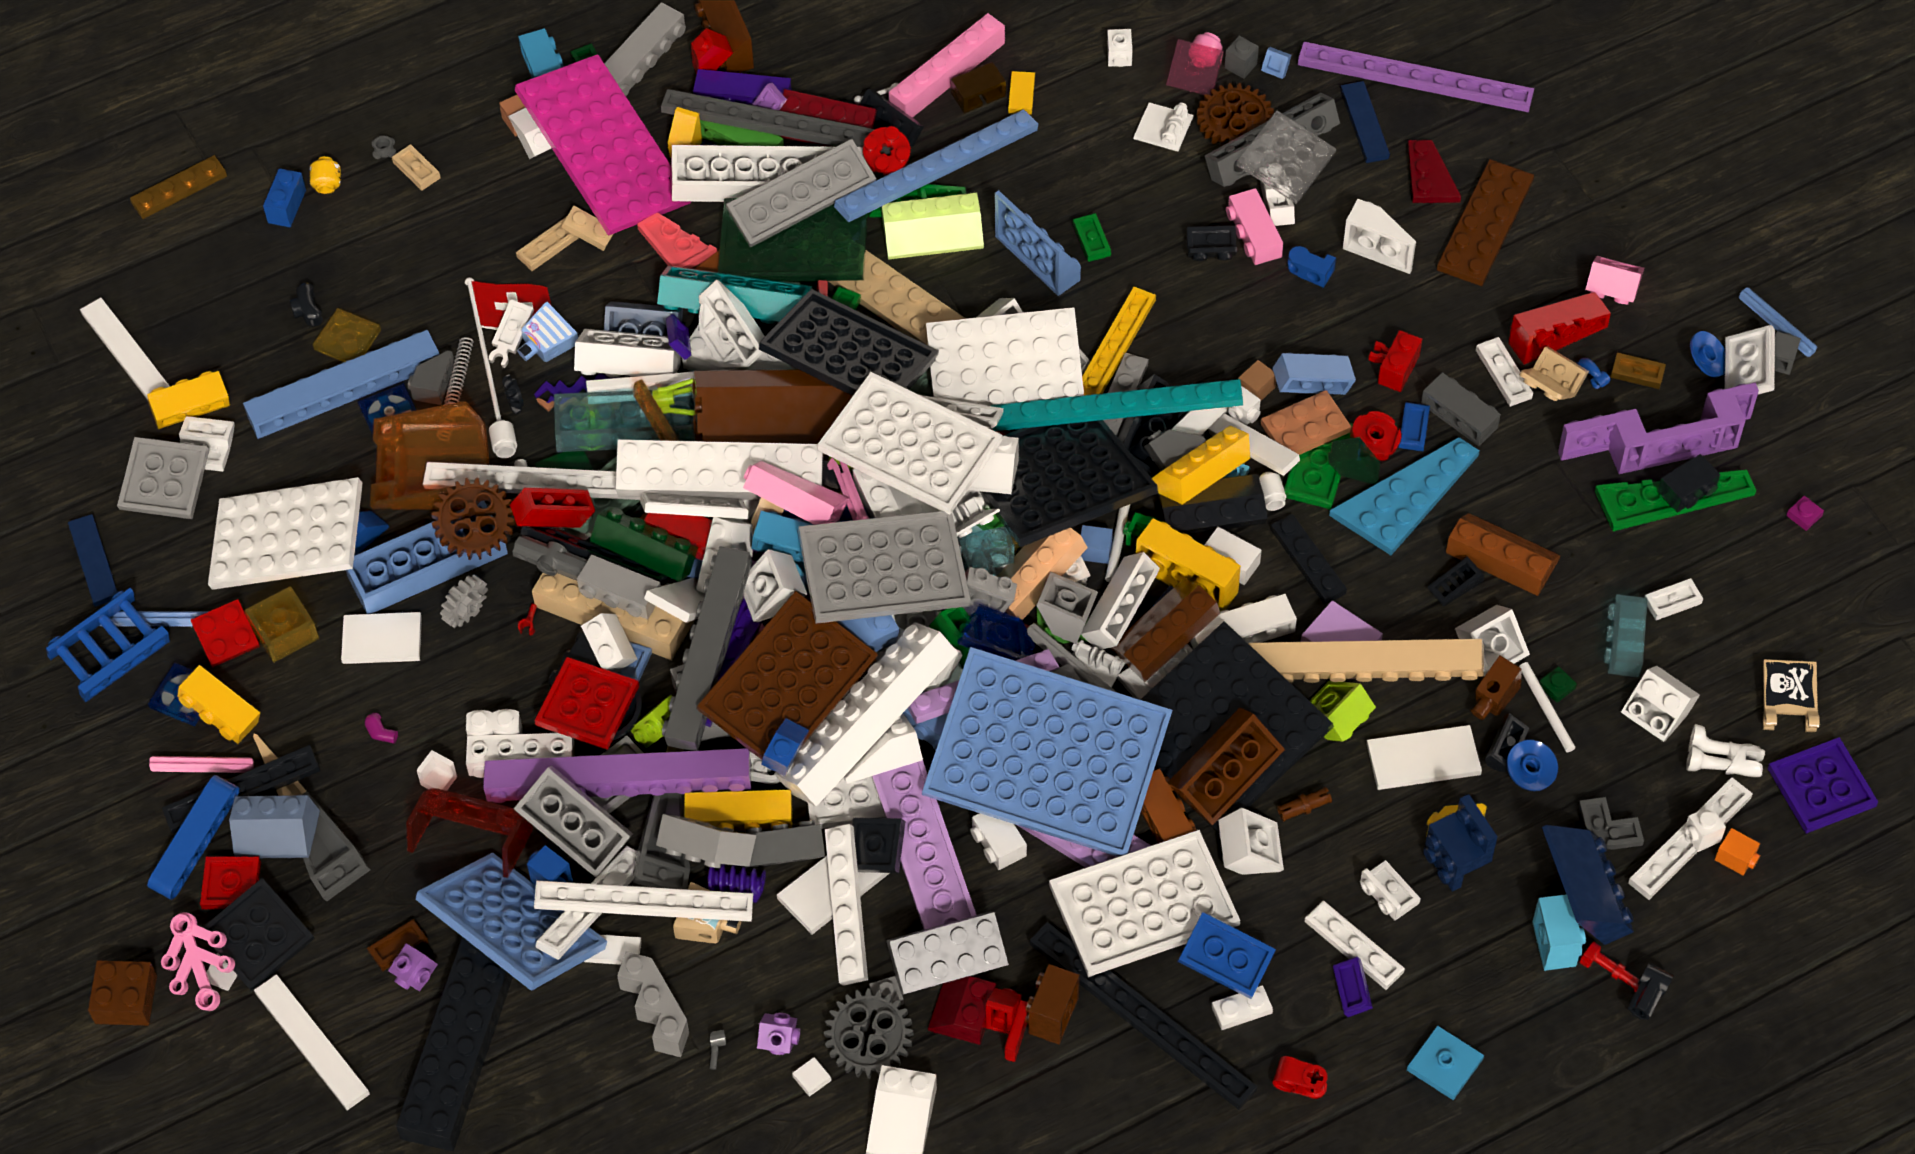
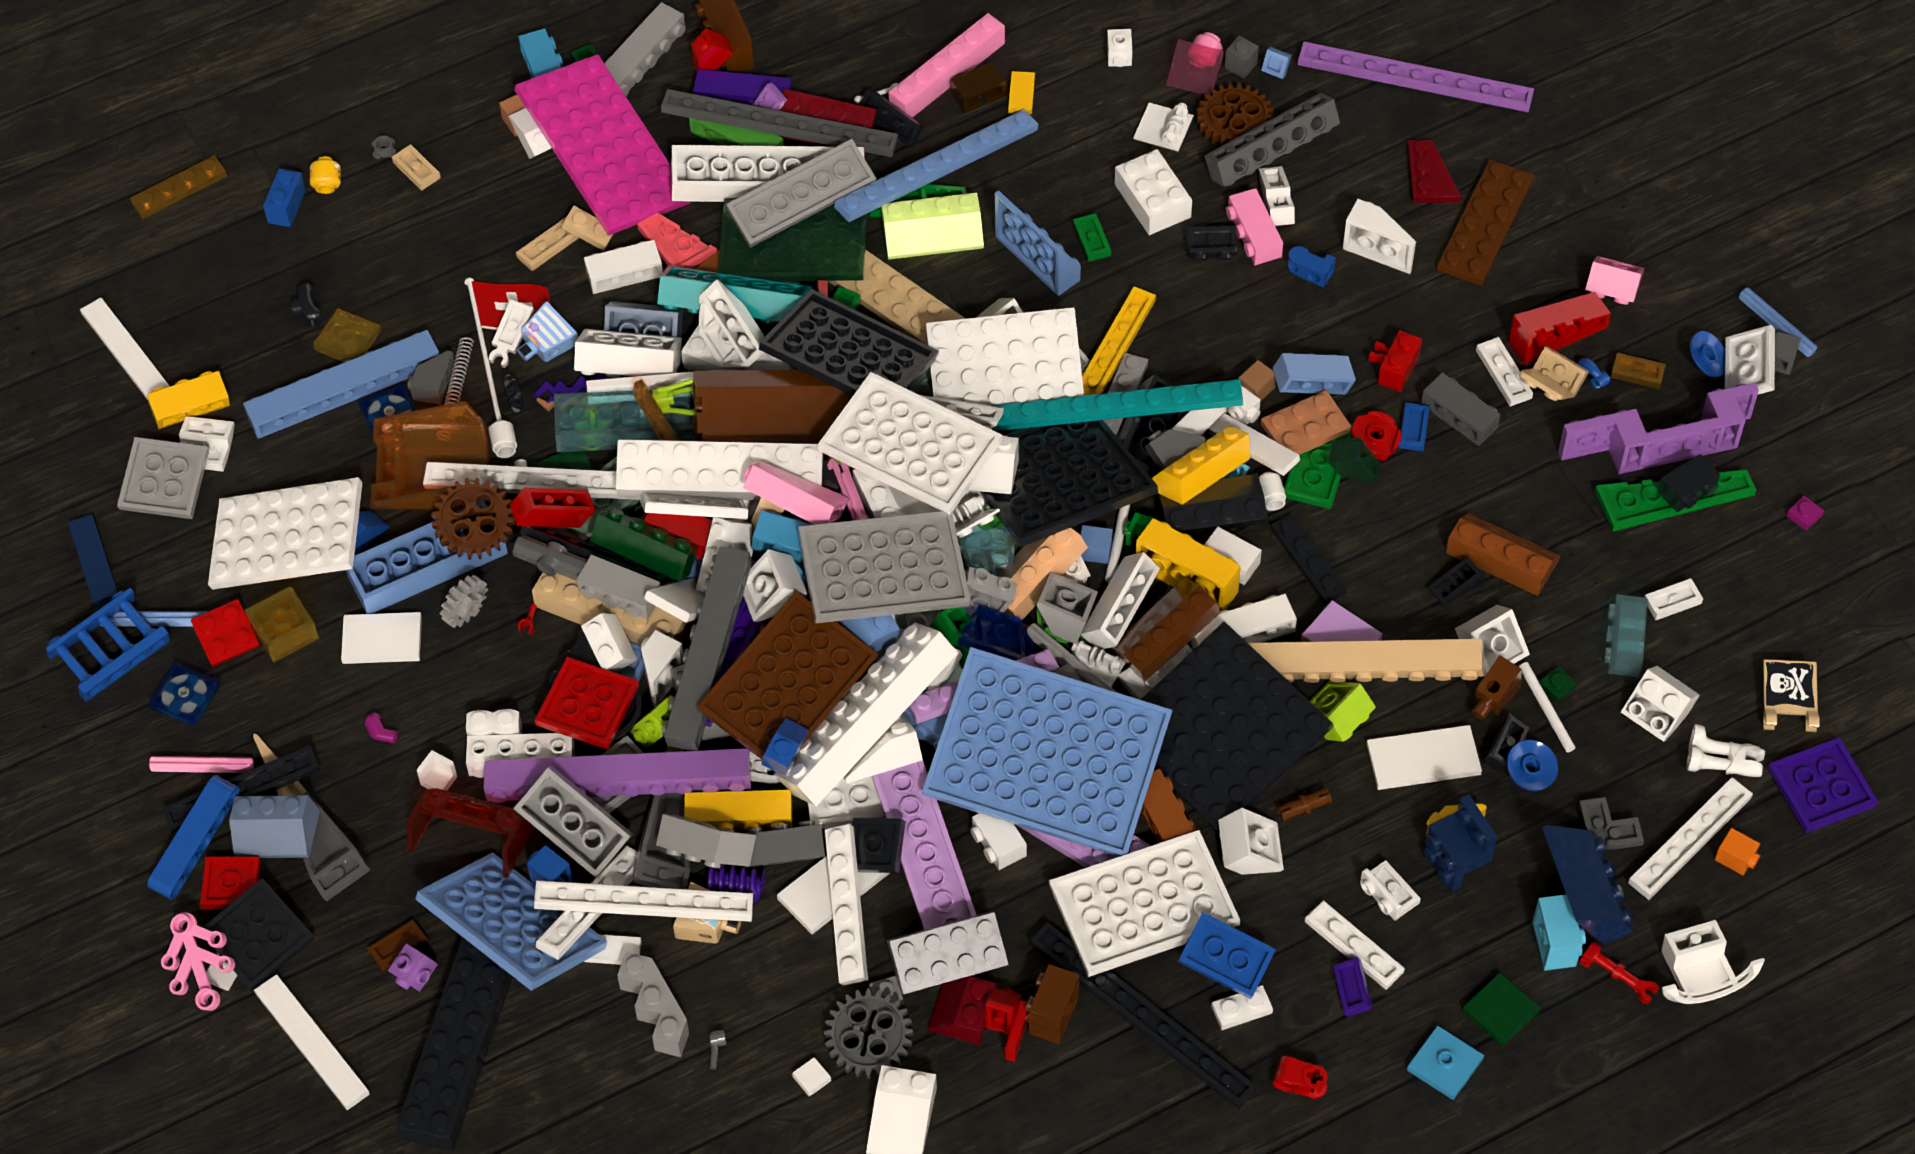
reddish brown brick [88,961,157,1026] -> none
yellow brick [177,665,260,744] -> none
dark purple tile [666,314,692,360] -> none
yellow slope [668,107,703,158] -> none
medium lavender brick [757,1013,800,1055] -> none
red plate [862,126,910,175] -> none
reddish brown slope [1167,708,1285,825] -> none
clear plate [1237,111,1337,204] -> none
dark azure wing [1329,438,1480,555] -> none
dark blue tile [1340,81,1390,163] -> none
black piece [1628,962,1674,1020] -> none
white brick [1684,806,1726,852] -> none
none -> white brick [584,240,663,294]
none -> white slope [641,630,684,707]
none -> white brick [1115,149,1192,235]
none -> dark green tile [1462,973,1541,1047]
none -> white piece [1661,920,1765,1004]

